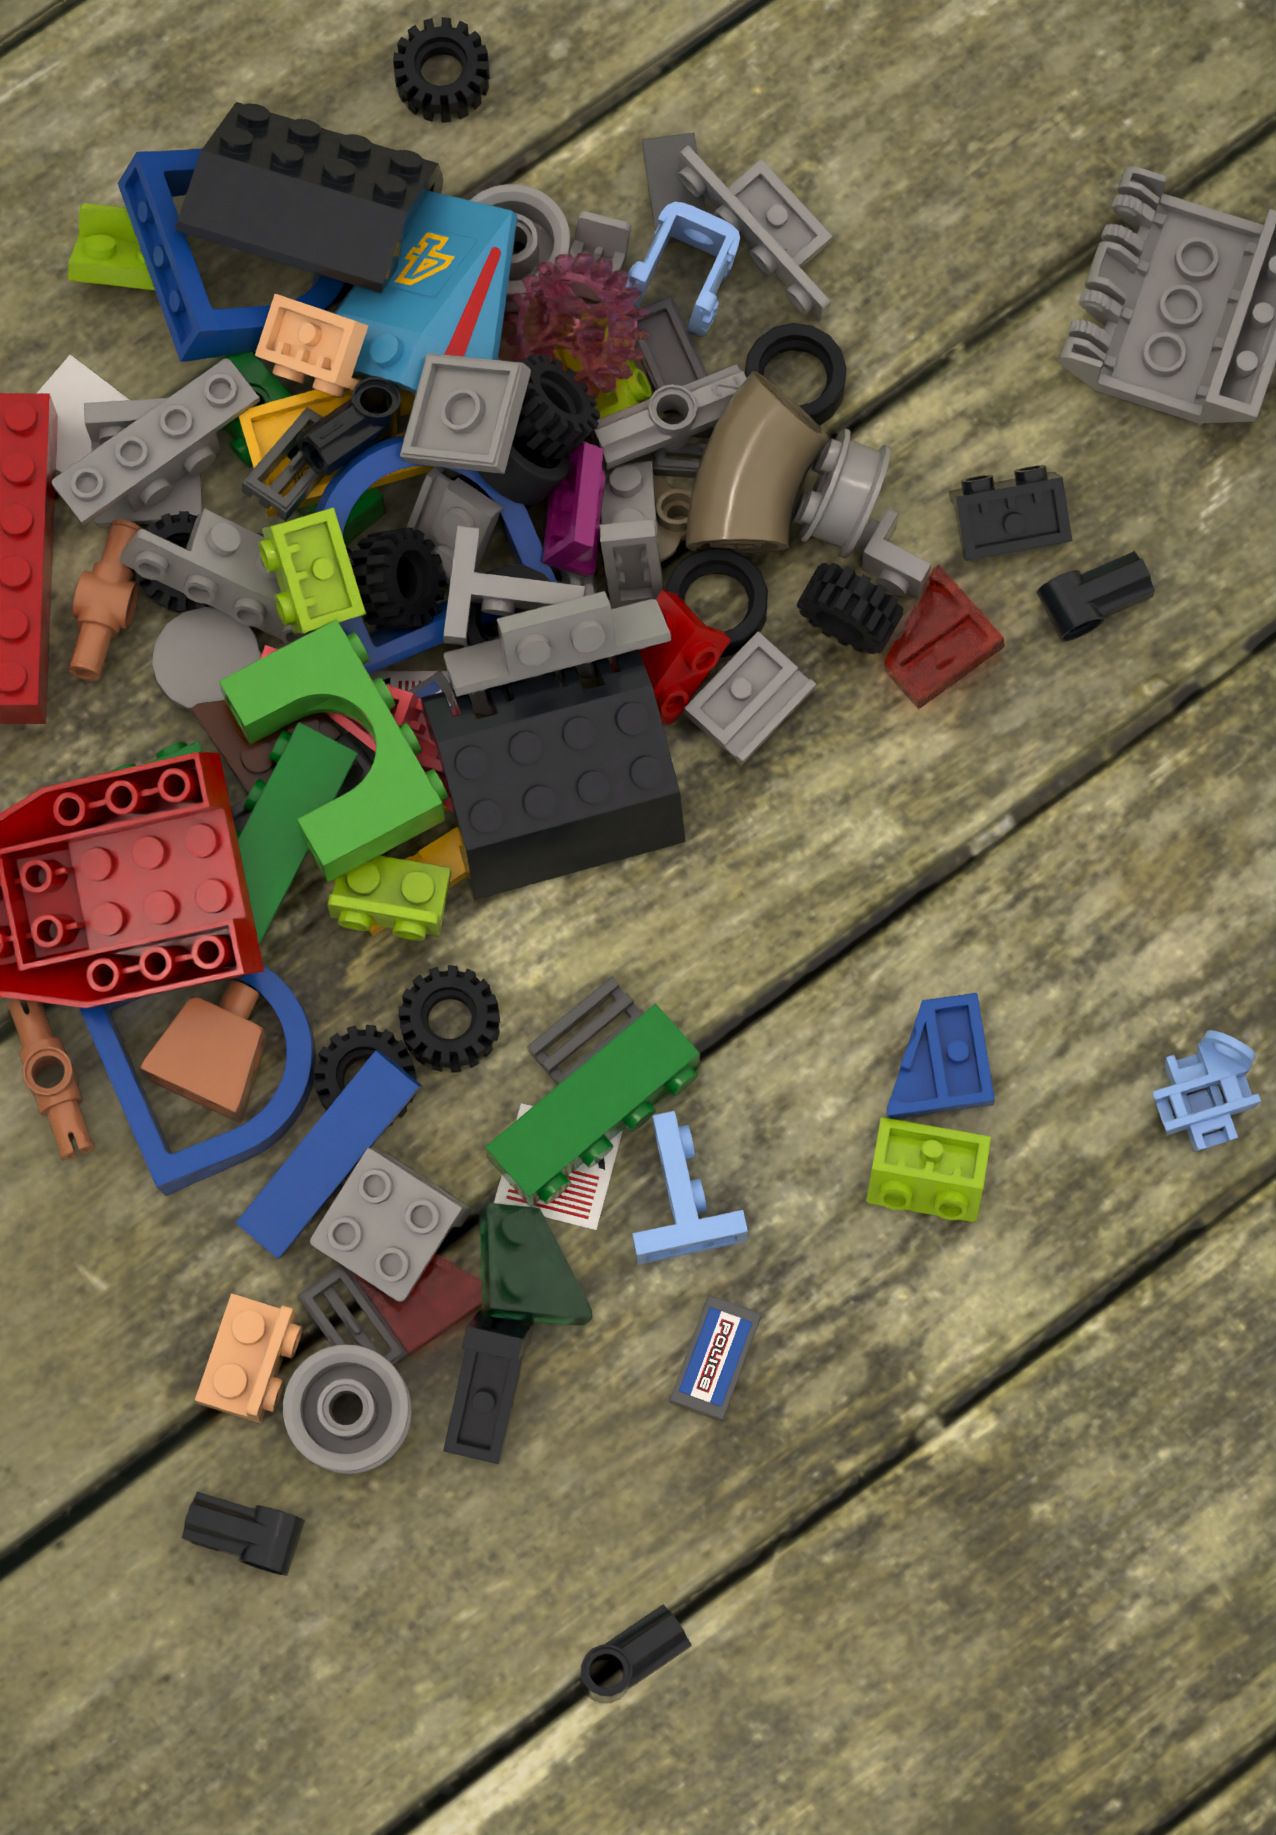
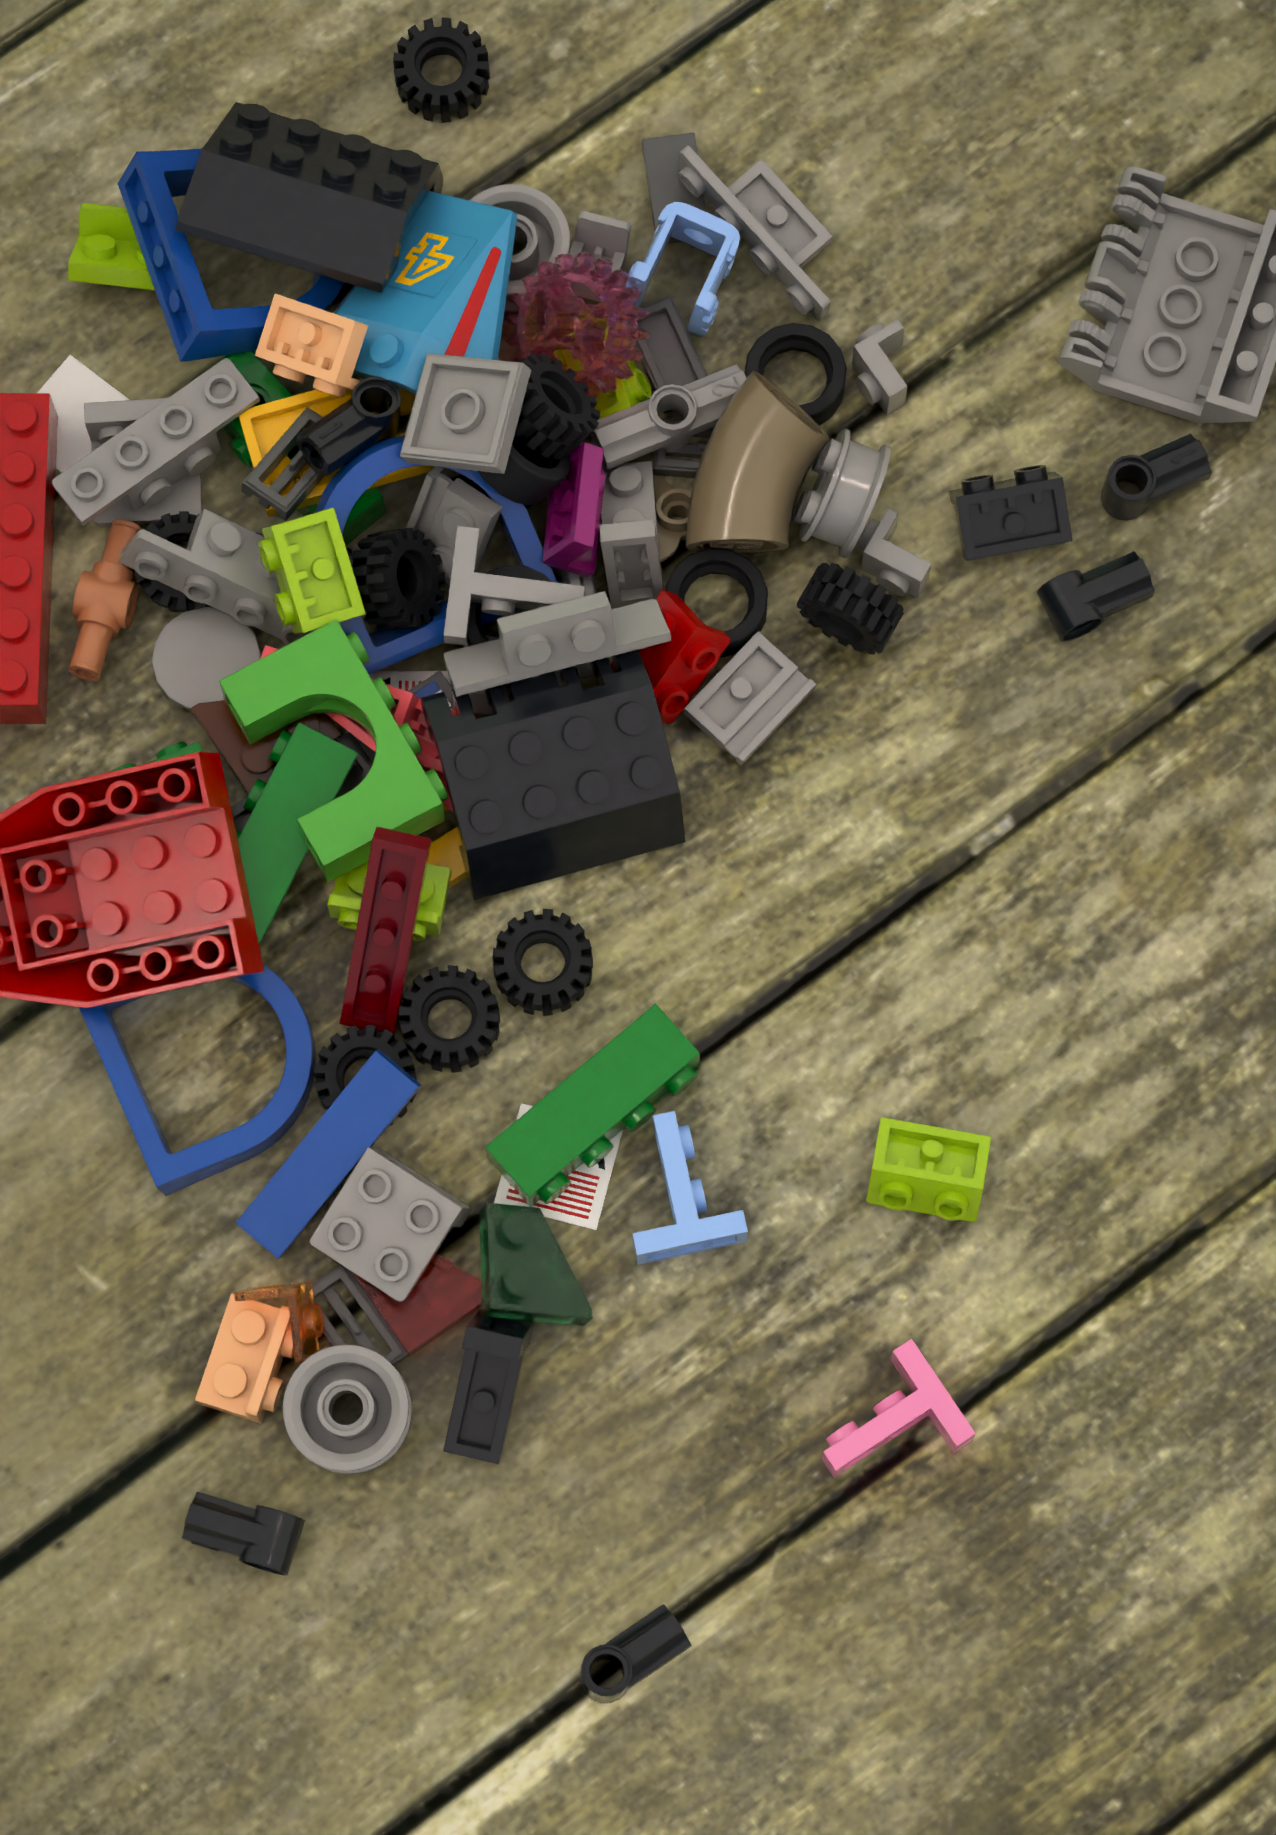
nougat pin [7,999,95,1161] -> none
nougat torso [140,980,267,1123] -> none
dark grey tile [527,976,644,1085] -> none
tile [670,1295,761,1422] -> none
clear red wing [884,565,1005,710] -> none
blue wing [886,993,995,1119] -> none
light blue piece [1153,1030,1261,1152] -> none
none -> clear orange bracket [234,1281,323,1364]
none -> dark red plate [339,826,432,1034]
none -> black tyre [492,909,593,1016]
none -> bright pink bracket [822,1339,976,1478]
none -> light grey bracket [852,320,907,416]
none -> black piece [1101,433,1212,521]

